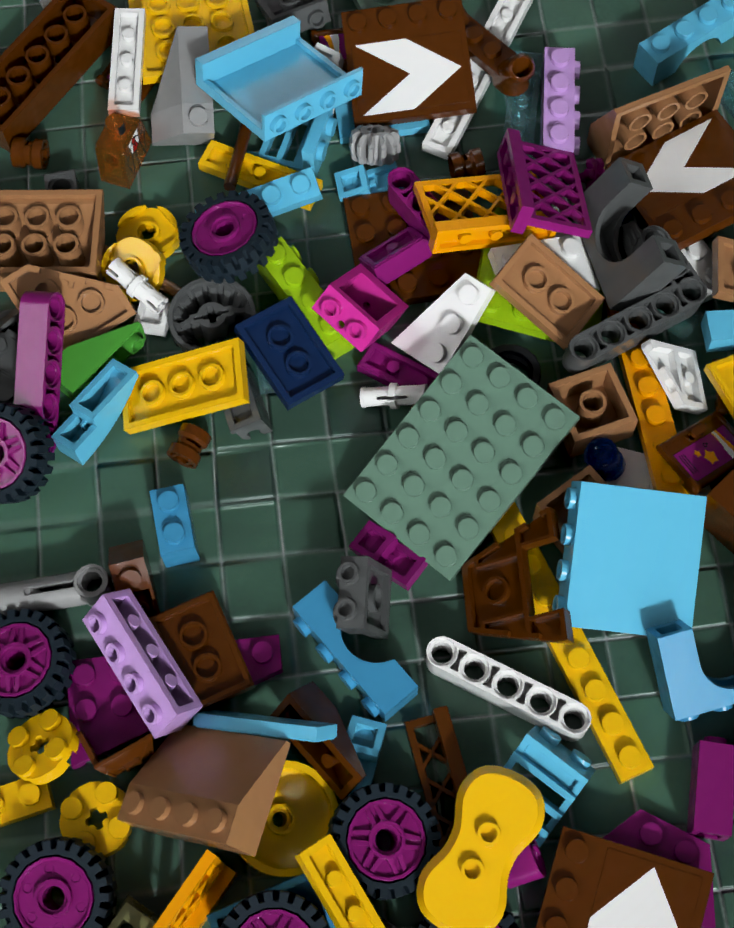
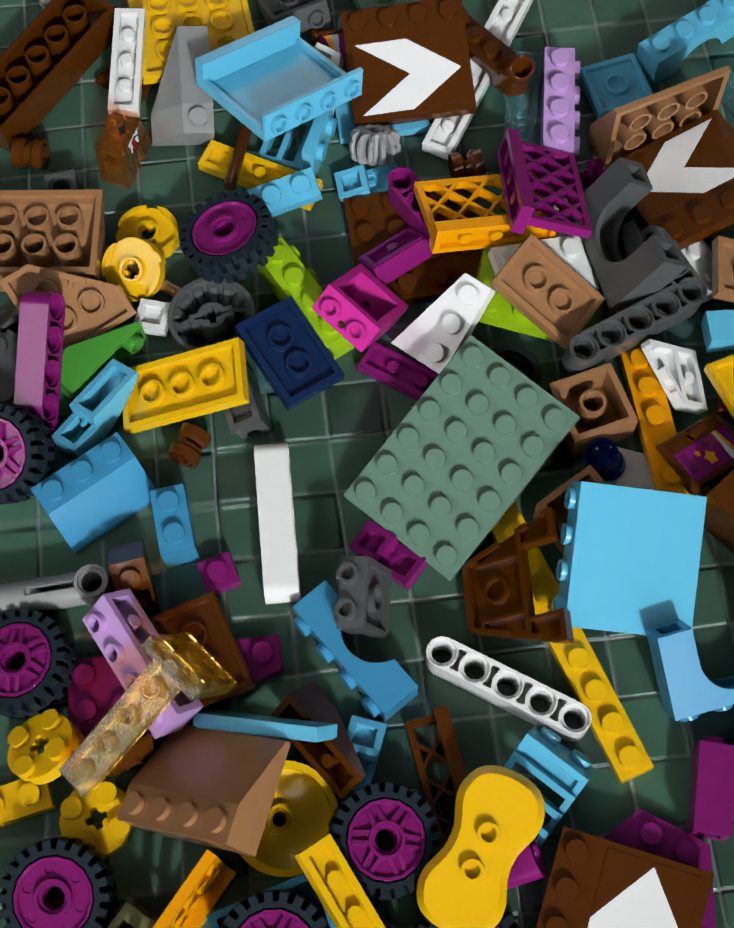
white pin [106,258,169,315] -> none
white pin [359,383,428,409] -> none
none -> dark azure slope [30,432,156,555]
none -> clear yellow bracket [59,632,237,797]
none -> magenta plate [196,551,242,596]
none -> white beam [254,442,301,605]
none -> medium azure plate [579,53,654,119]

